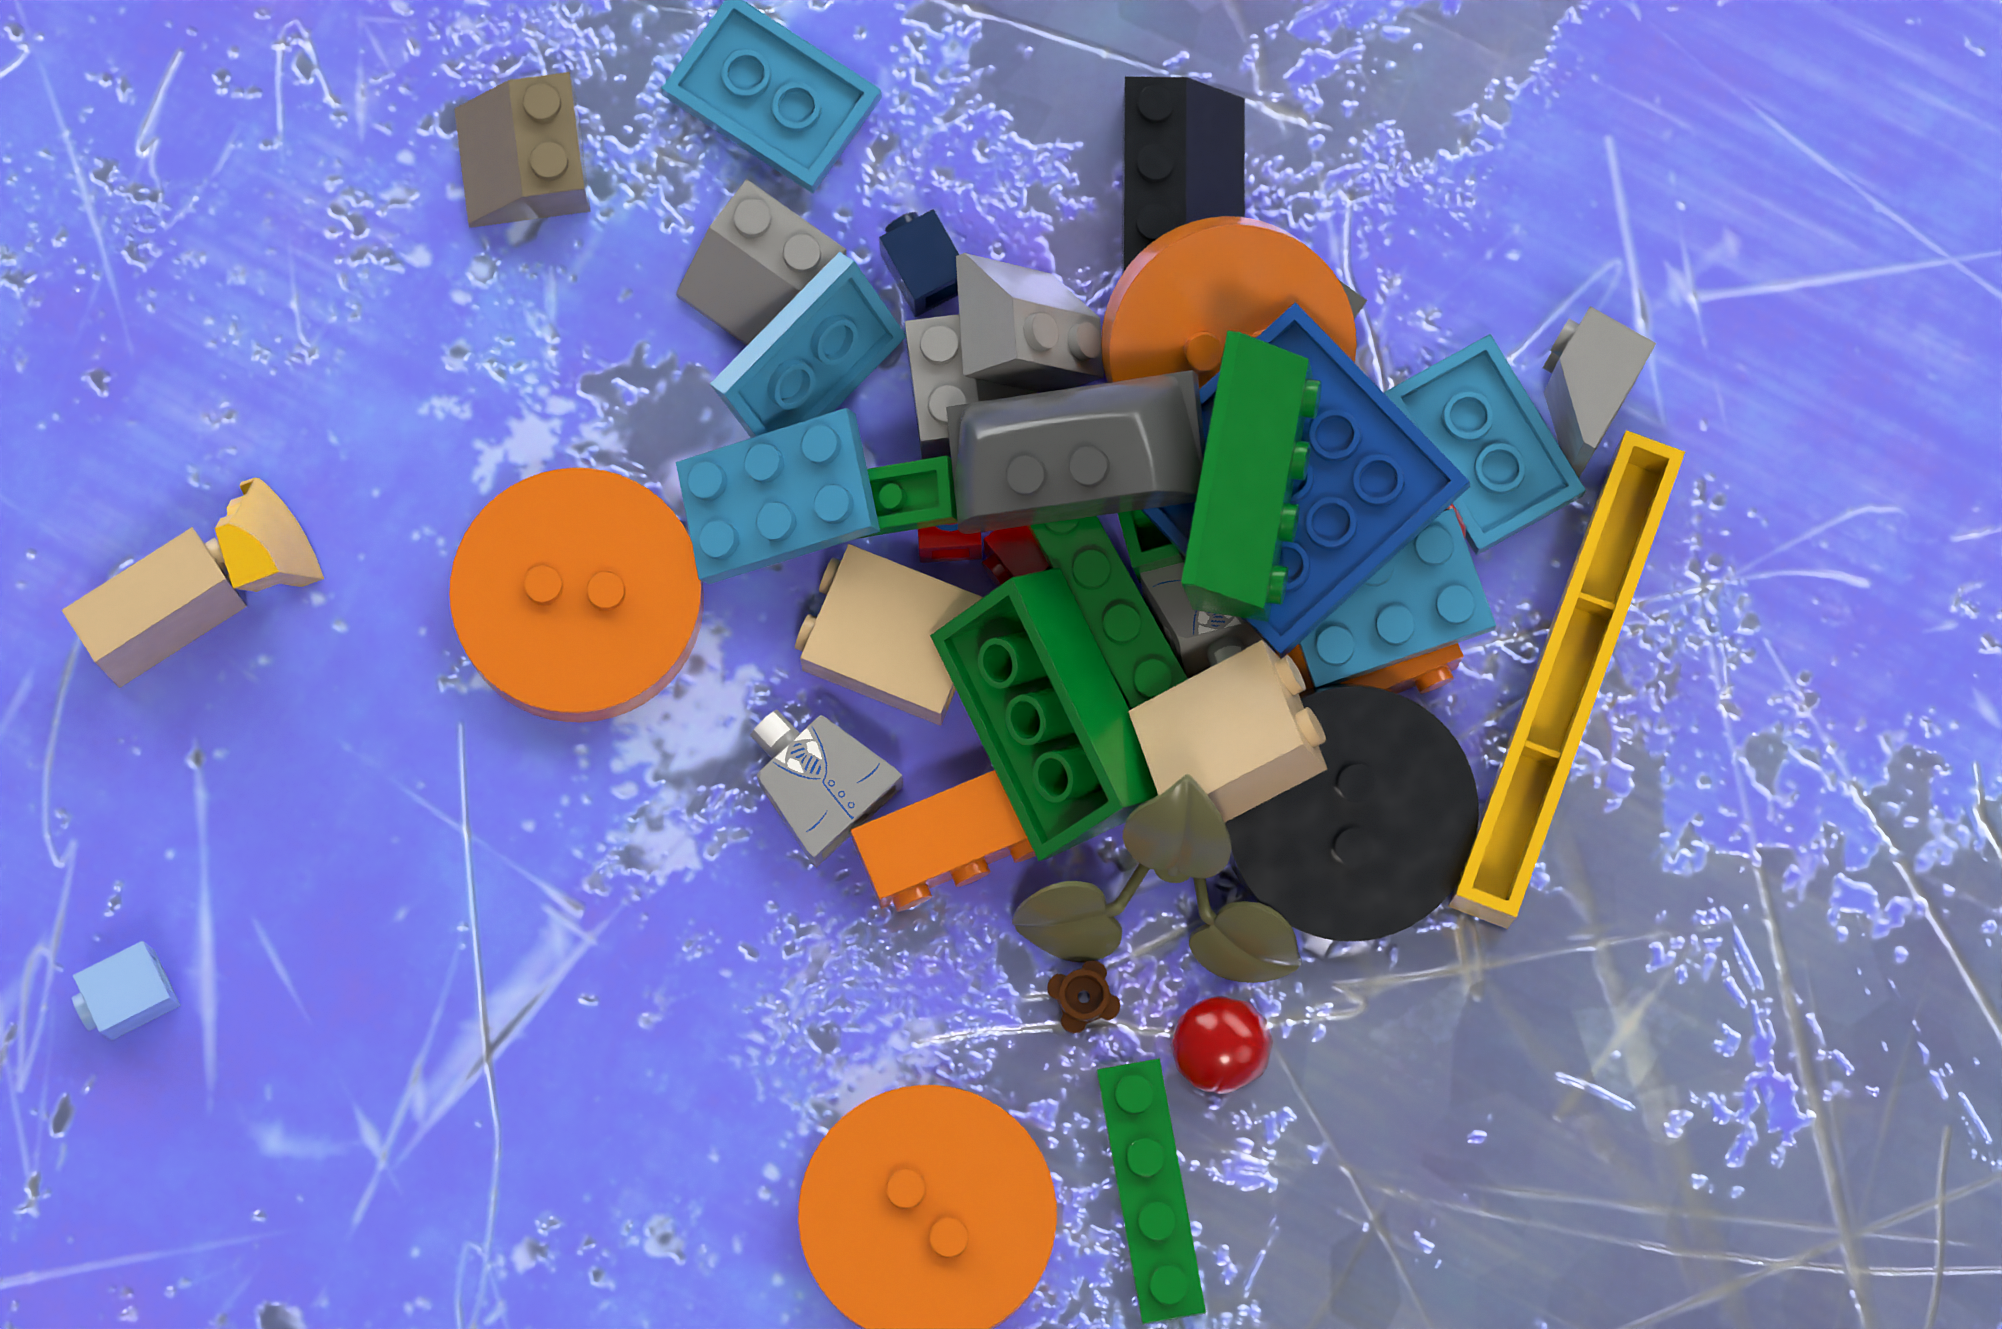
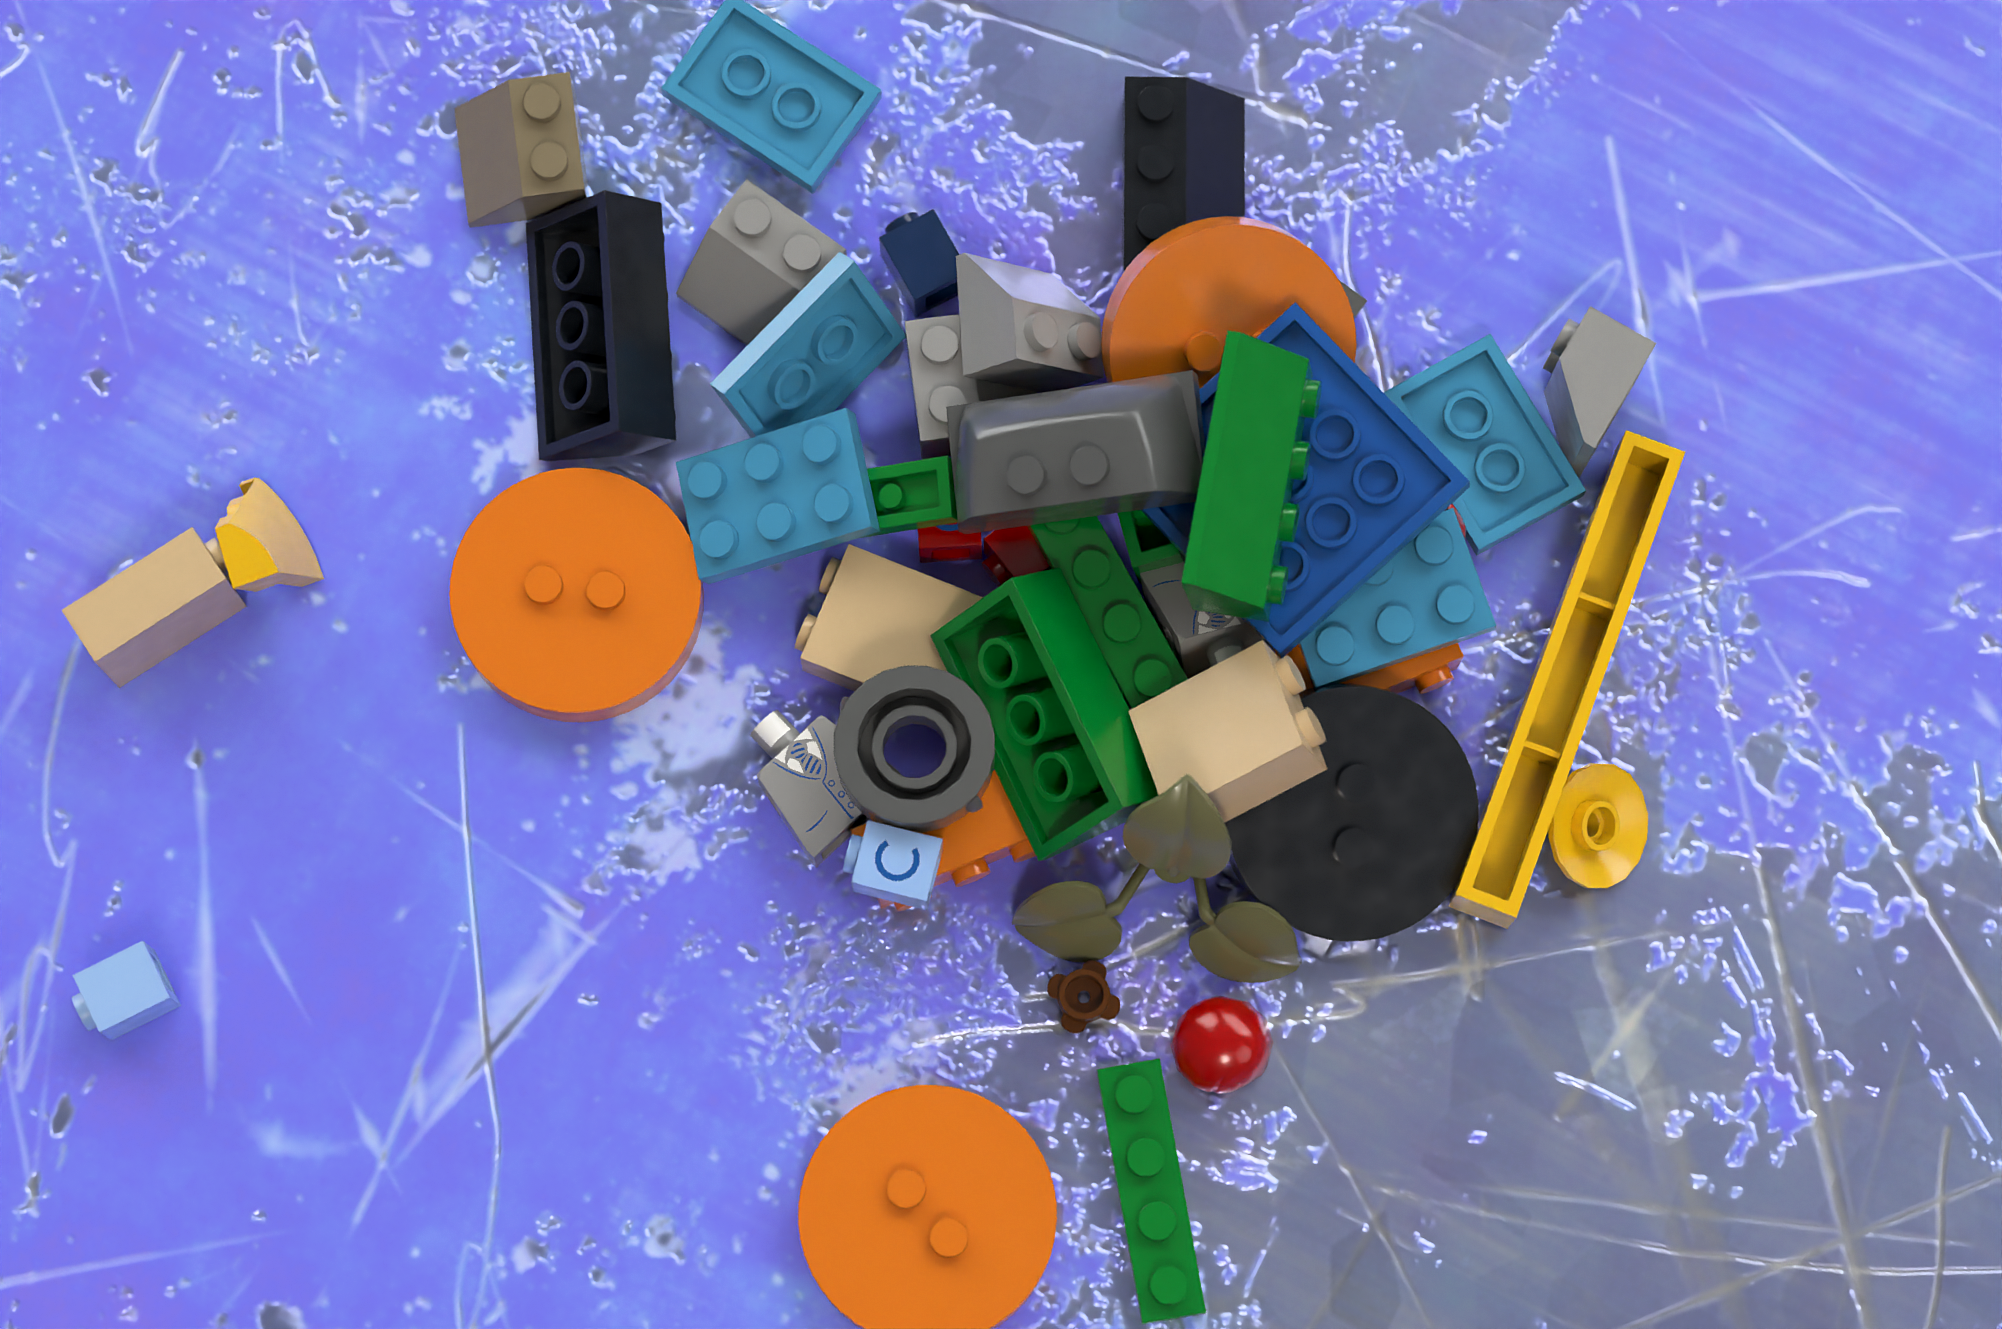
none -> black slope [526,190,676,461]
none -> dark grey piece [834,665,995,832]
none -> light blue brick [843,820,943,910]
none -> yellow dish [1548,763,1648,888]

